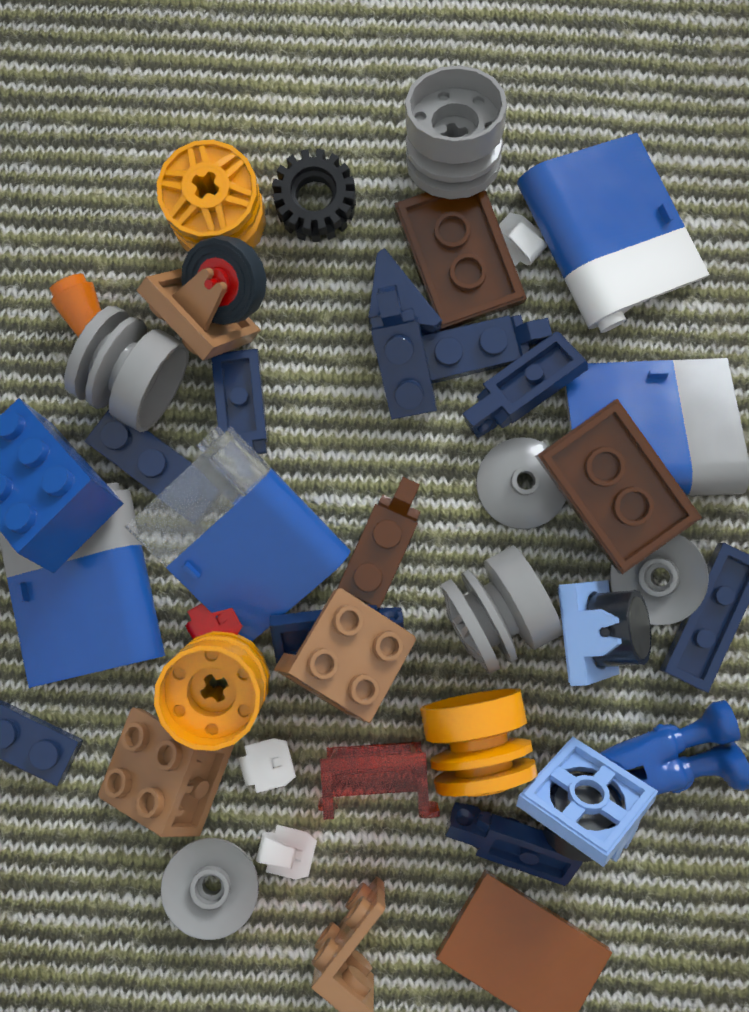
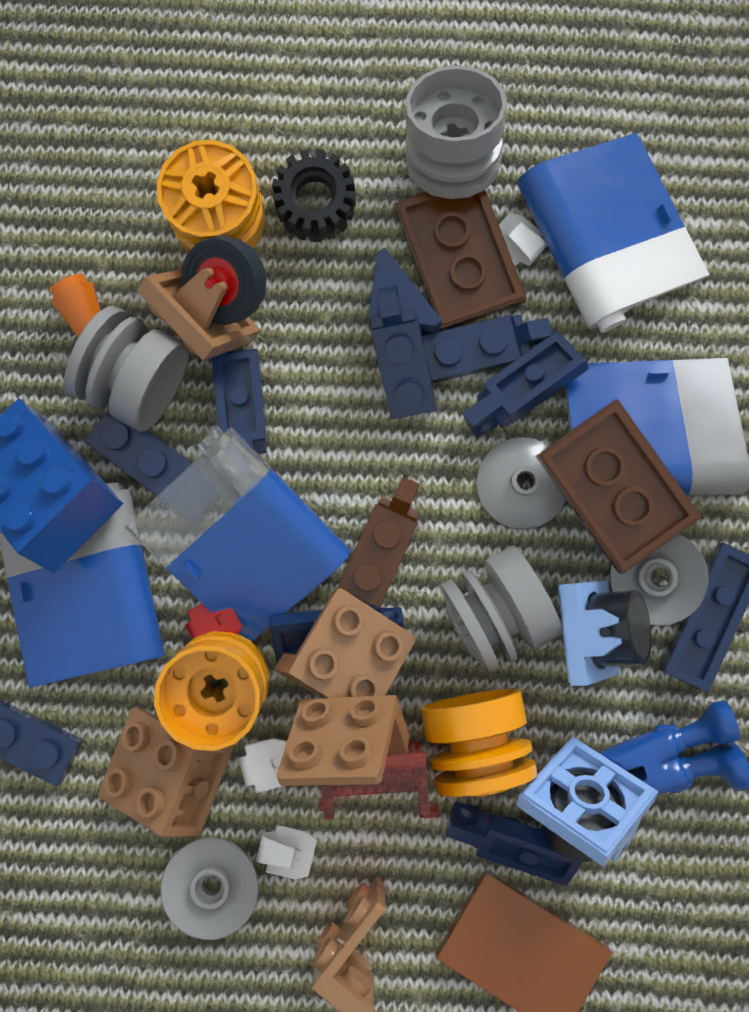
none -> medium nougat bracket [276,695,410,786]

